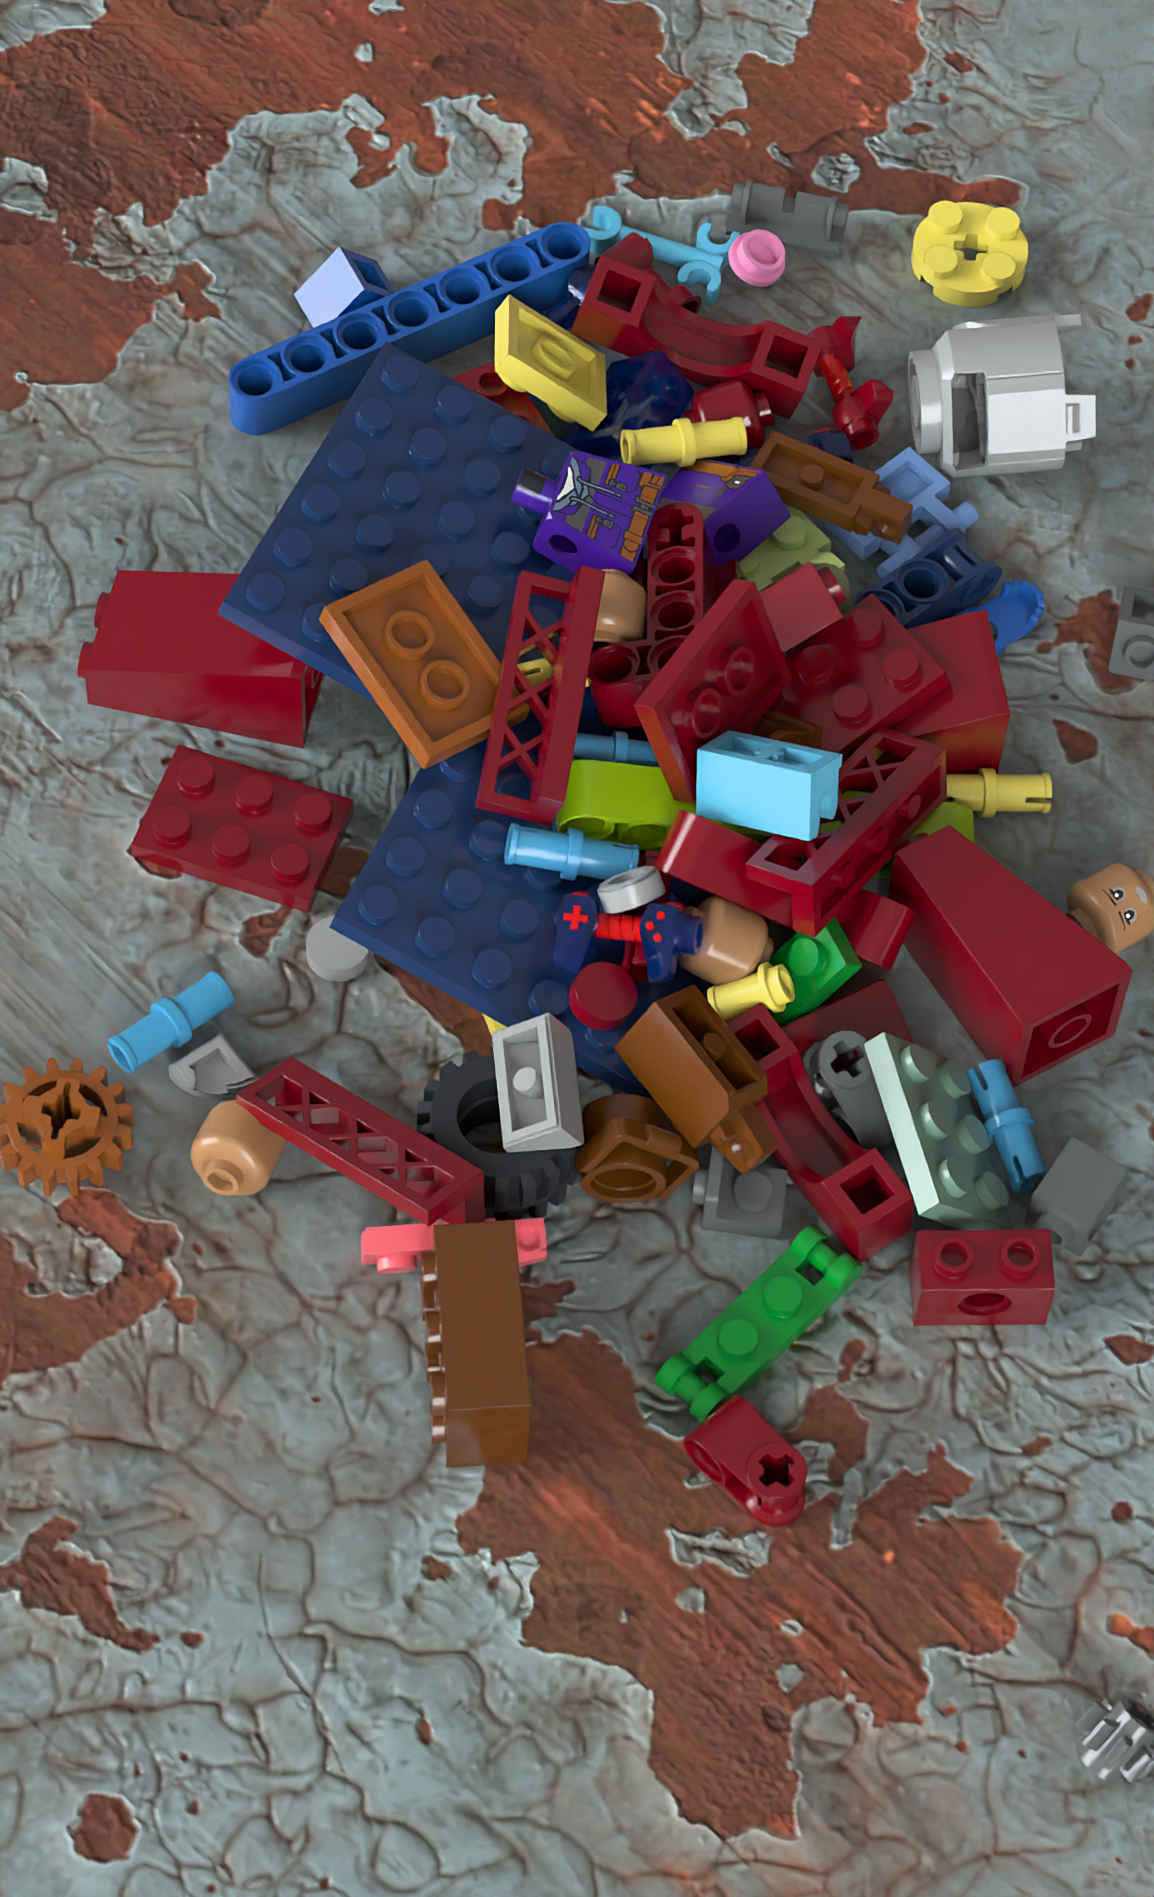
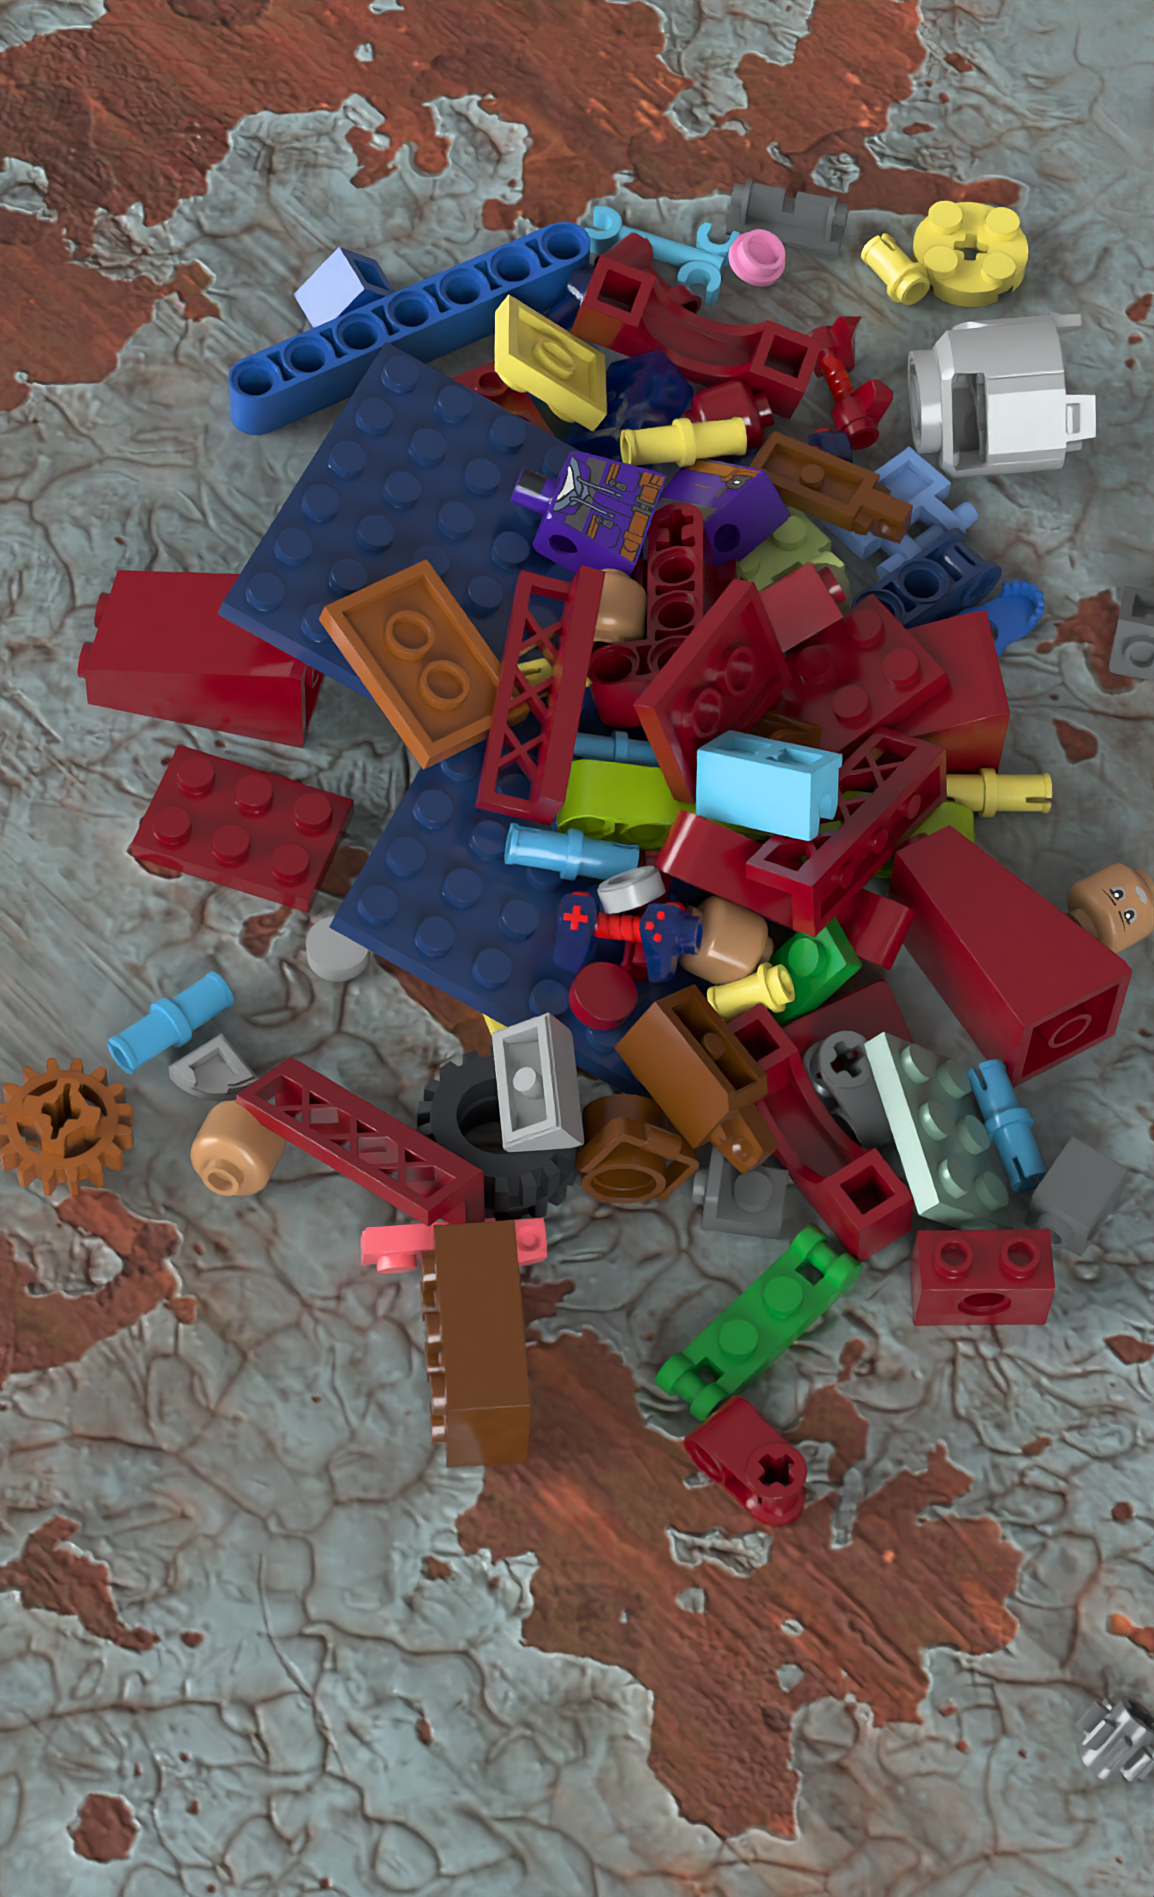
none -> light yellow pin [861,233,930,305]

